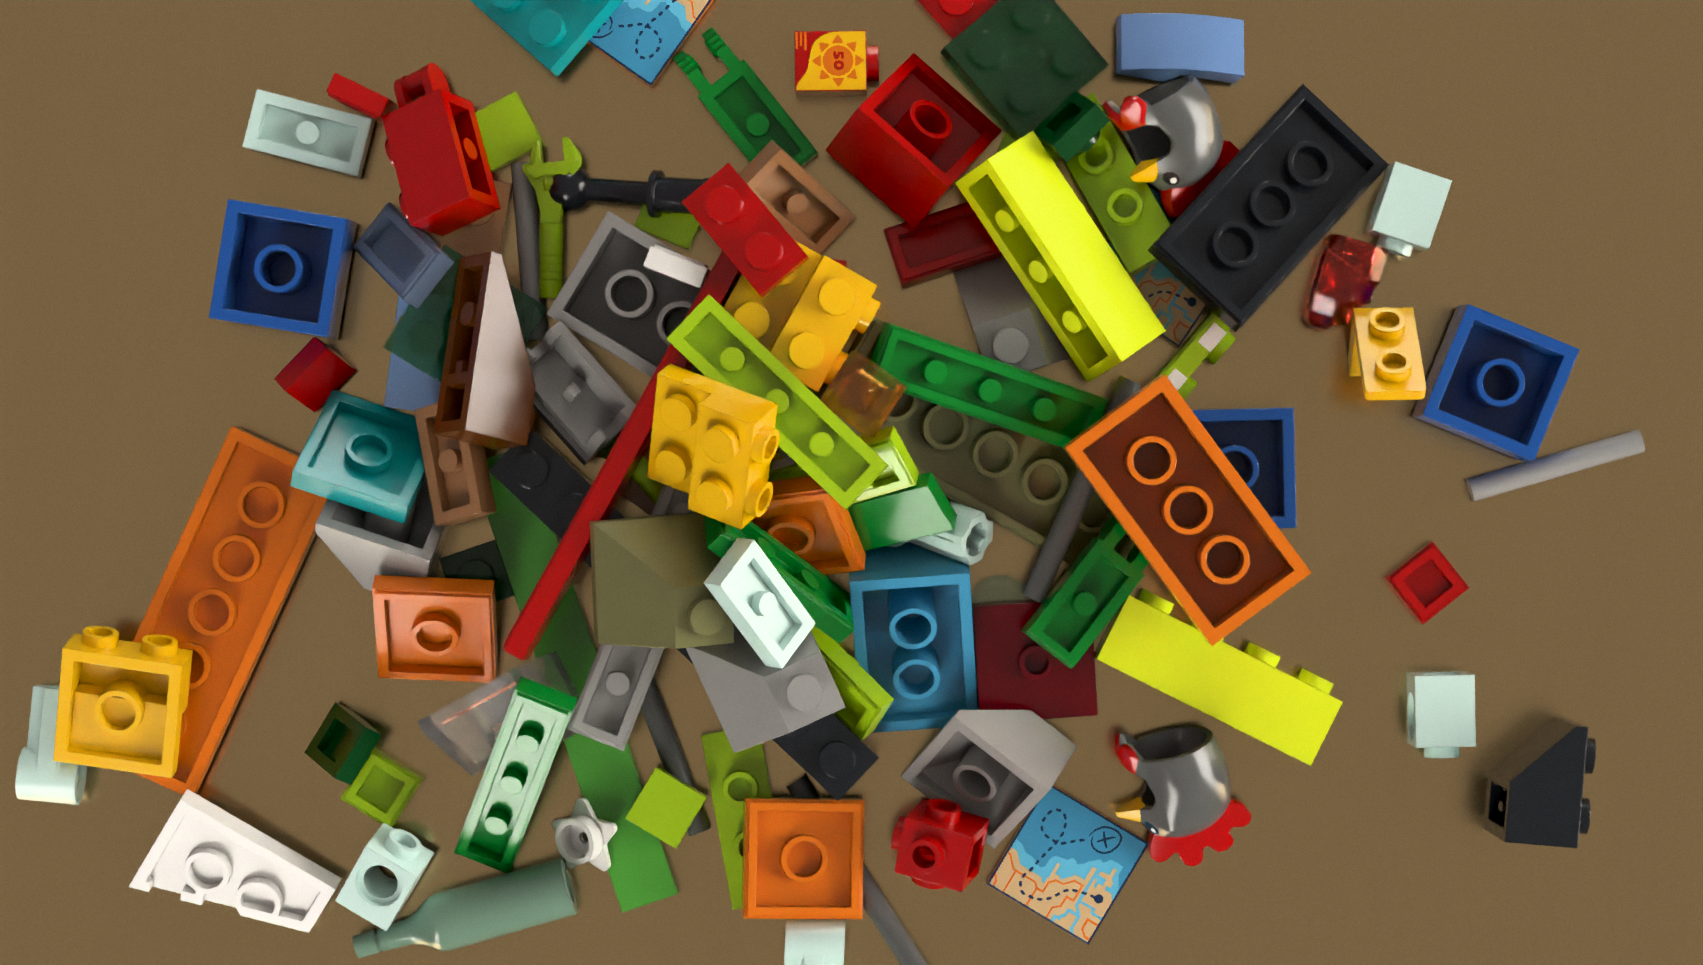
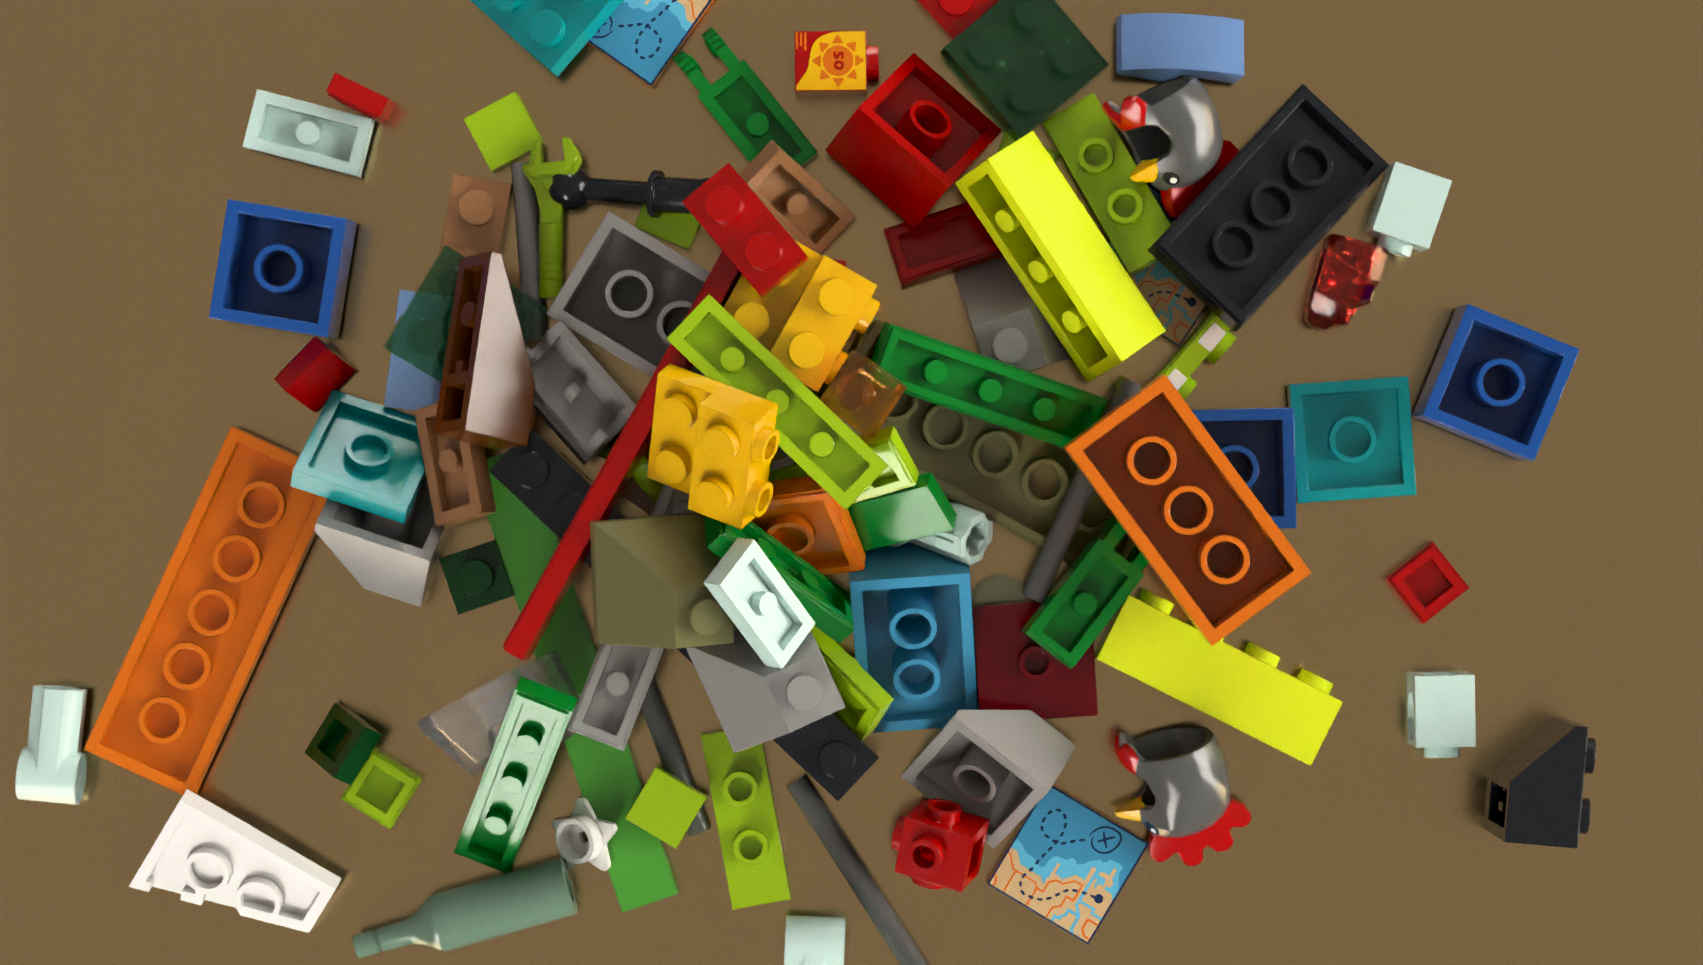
yellow plate [53,626,193,778] -> none
light aqua brick [335,823,434,931] -> none
sand blue tile [353,202,454,309] -> none
orange tile [372,575,499,683] -> none
red brick [382,63,501,236] -> none
white tile [643,244,711,290] -> none
orange tile [742,797,865,919] -> none
dark green plate [1033,90,1111,162] -> none
yellow bracket [1348,307,1426,400] -> none
light grey bar [1466,429,1645,502] -> none
none -> teal plate [1287,376,1417,503]

